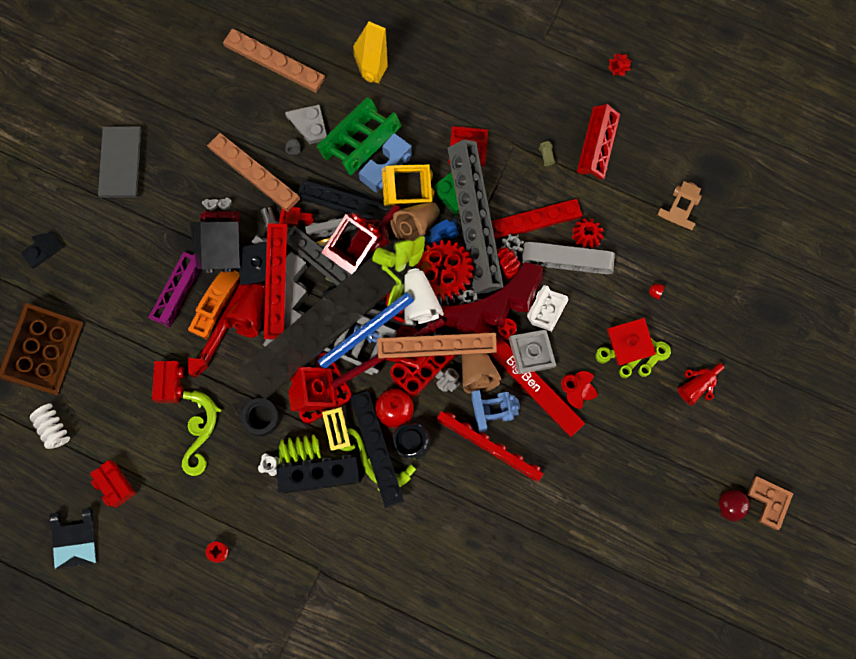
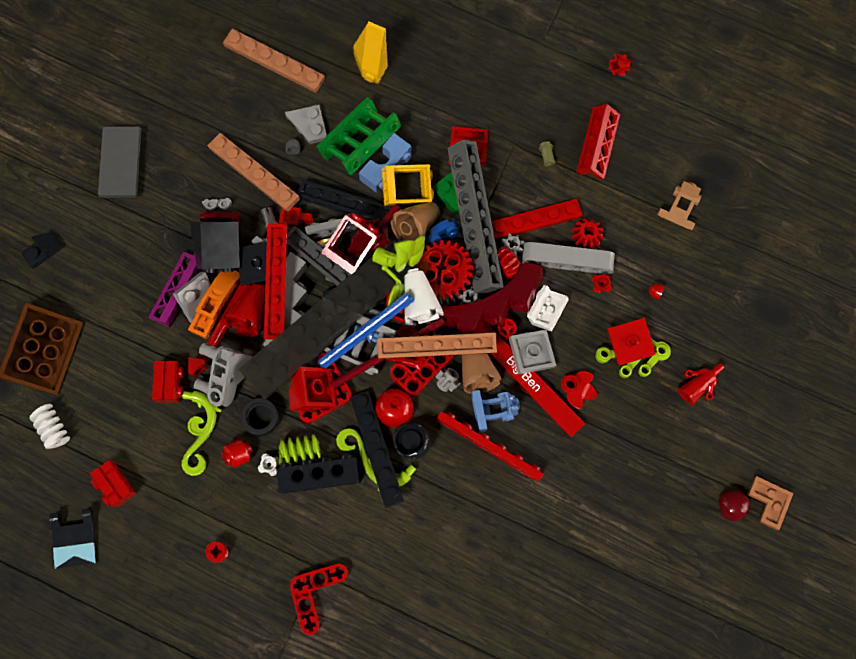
light yellow tile [322,407,351,451] -> none
none -> light grey wing [173,272,211,323]
none -> light grey piece [194,342,252,407]
none -> red head [221,438,252,468]
none -> red beam [290,564,348,635]
none -> red plate [592,274,612,293]

